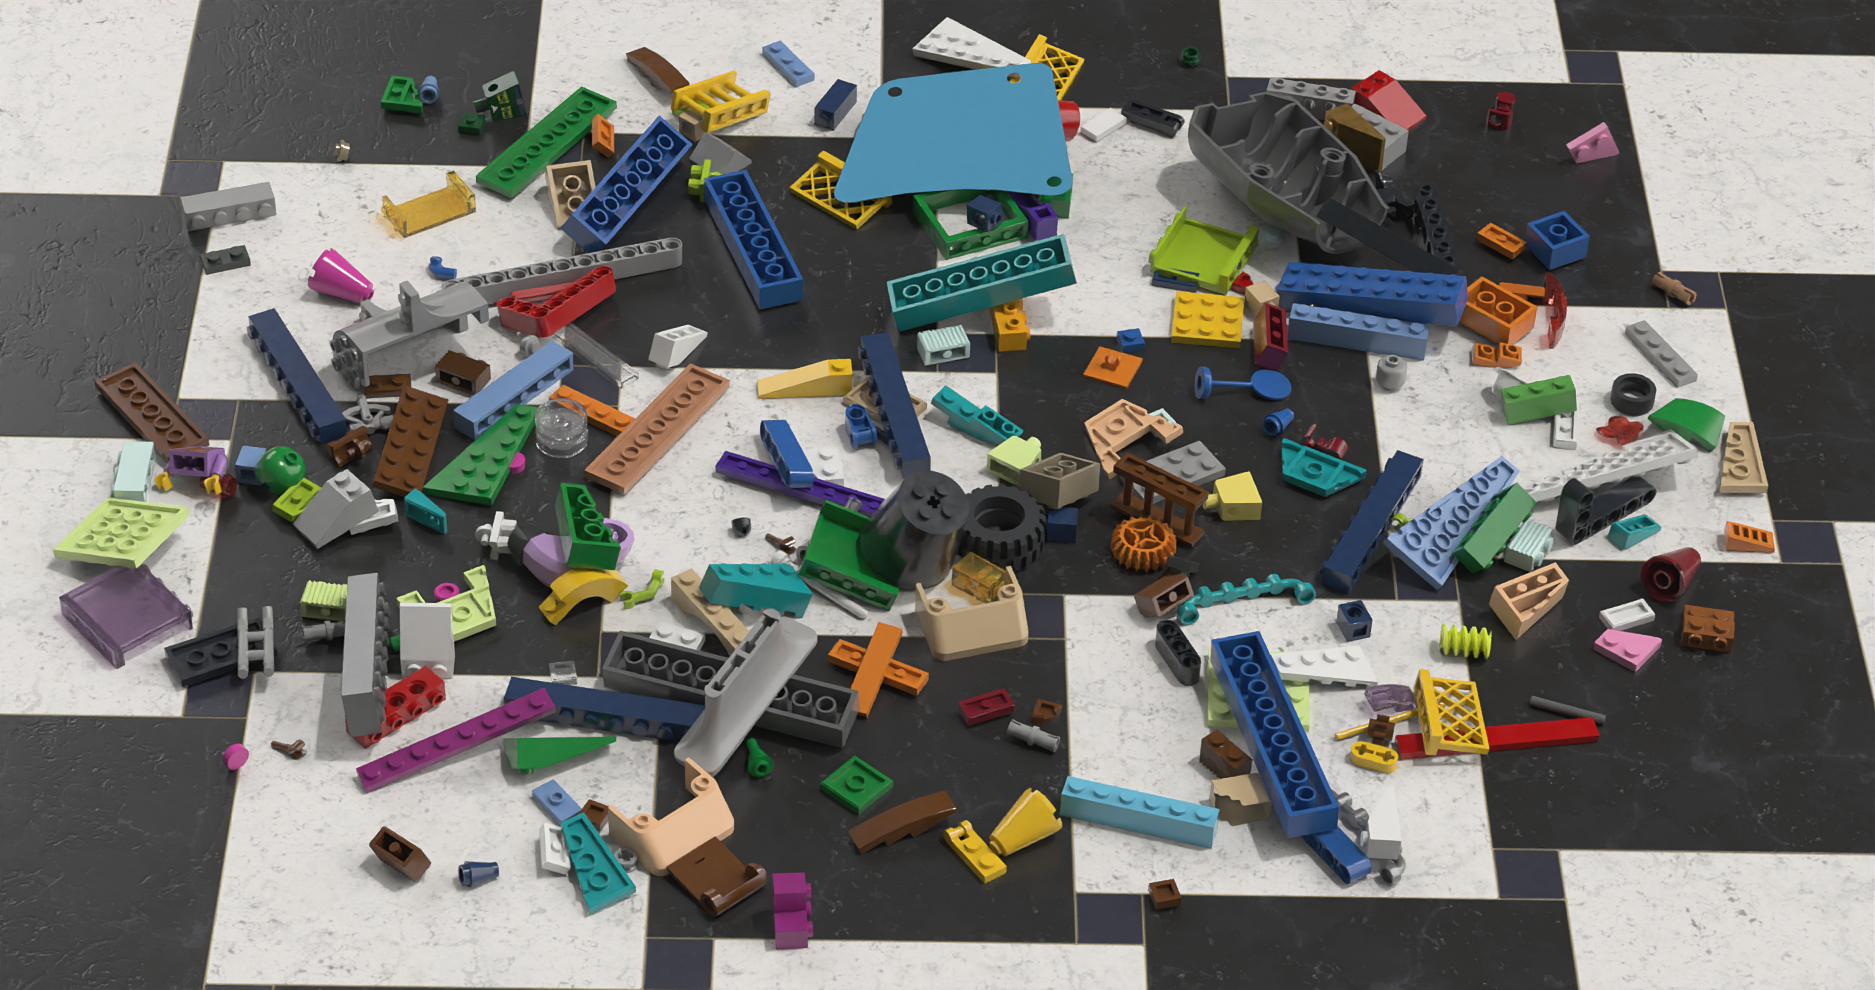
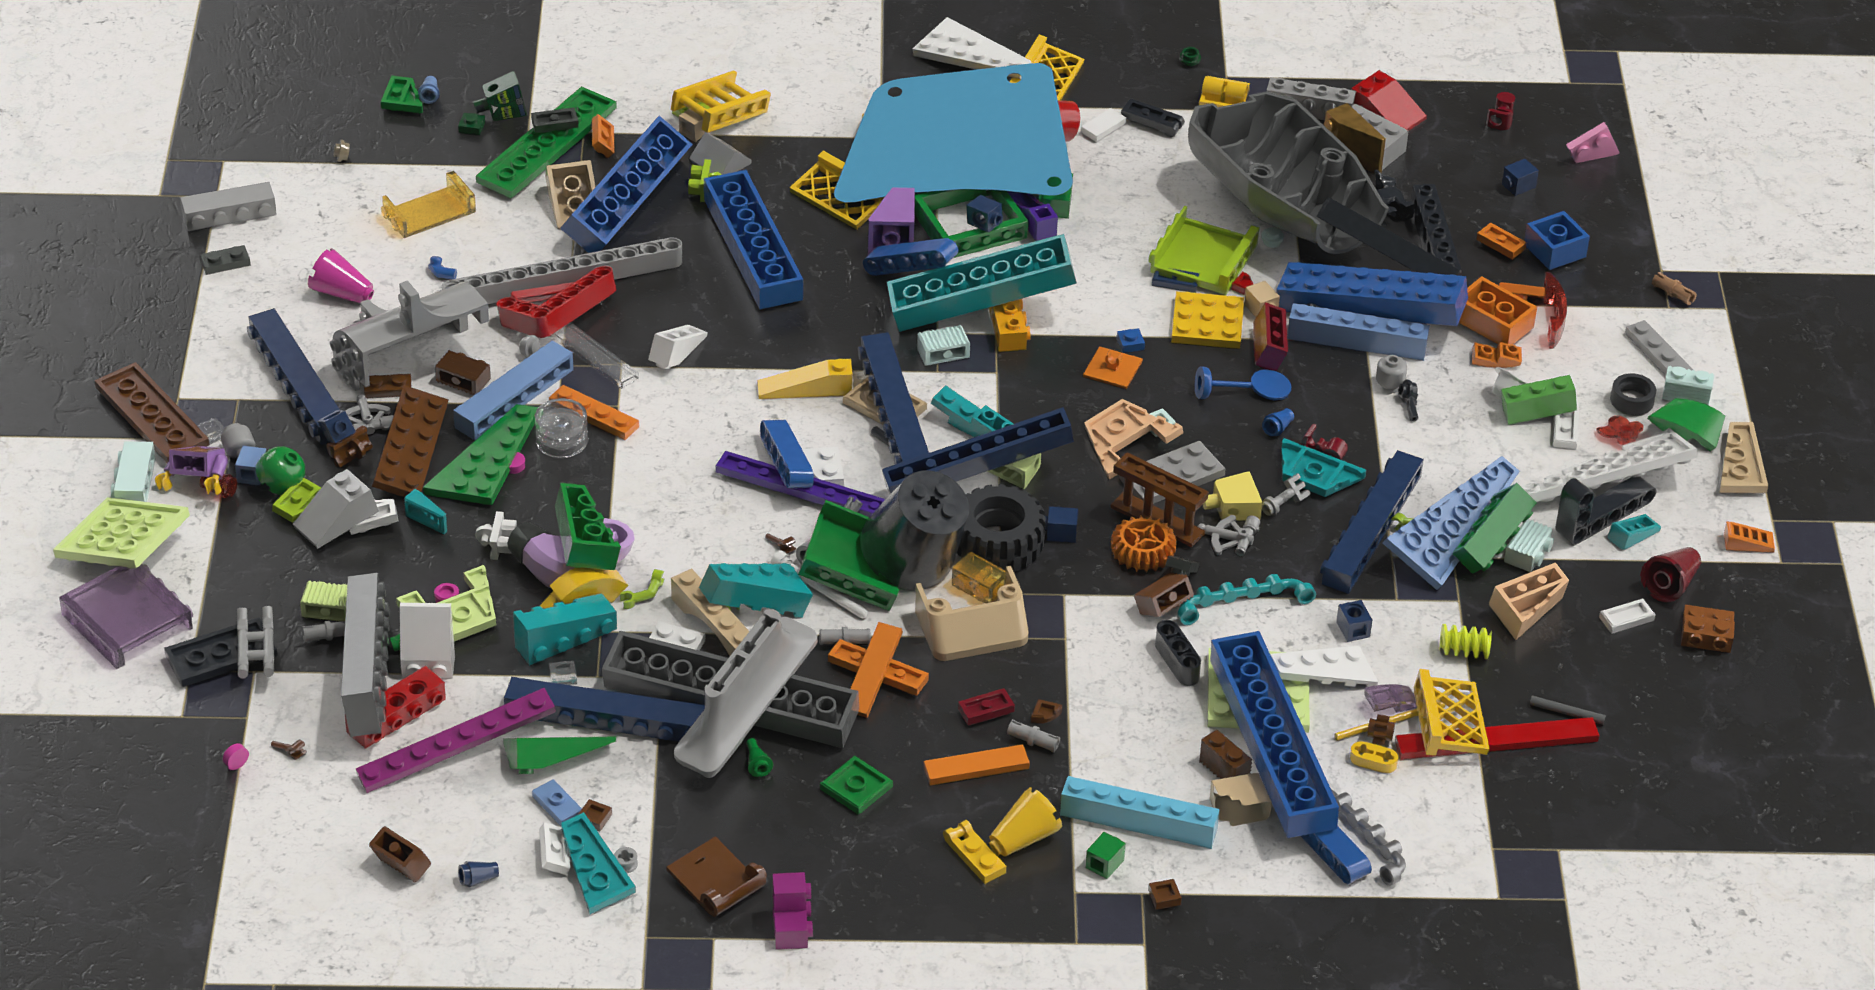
nougat plate [584,363,730,495] -> none
light nougat windscreen [608,757,734,876] -> none
reddish brown slope [626,47,690,94] -> none
black hinge [731,517,751,537] -> none
medium blue plate [762,40,815,87] -> none
dark blue brick [814,79,857,131] -> none
blue piece [845,404,878,449] -> none
reddish brown slope [848,790,958,854] -> none
dark tan brick [1019,453,1100,509] -> none
white slope [1360,786,1402,860] -> none
bright pink wing [1593,629,1662,672] -> none
none -> clear tile [197,418,225,444]
none -> light grey head [220,423,256,459]
none -> dark blue brick [317,410,356,443]
none -> teal wedge [513,594,617,666]
none -> pearl dark grey plate [531,108,579,133]
none -> light grey pin [819,627,871,645]
none -> blue beam [863,238,958,275]
none -> medium lavender slope [868,187,915,255]
none -> dark blue brick [882,407,1074,495]
none -> orange tile [924,744,1030,785]
none -> green brick [1085,832,1126,879]
none -> light grey piece [1197,515,1260,556]
none -> yellow plate [1199,76,1250,107]
none -> light grey hinge [1262,473,1311,515]
none -> black plate [1398,379,1419,421]
none -> dark blue brick [1502,159,1539,196]
none -> light aqua brick [1662,366,1714,405]

